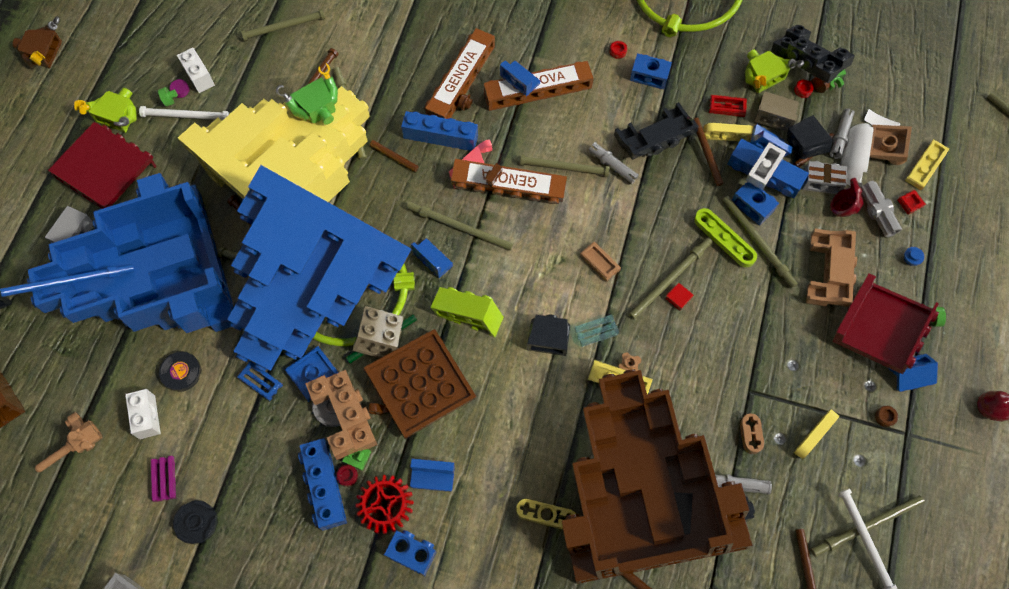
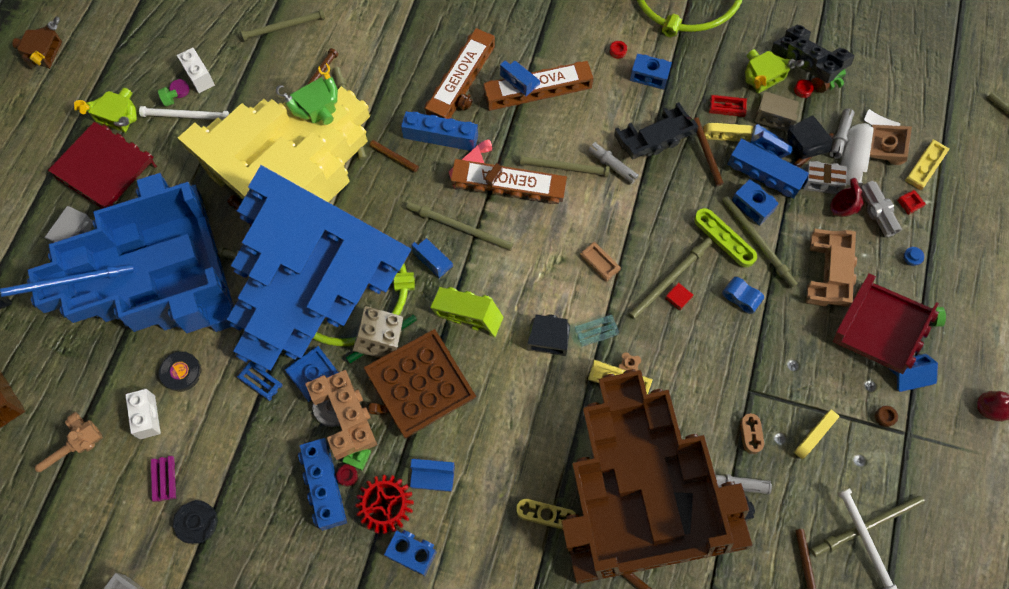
white brick [746,143,786,190] -> none
none -> blue axle [722,277,764,314]

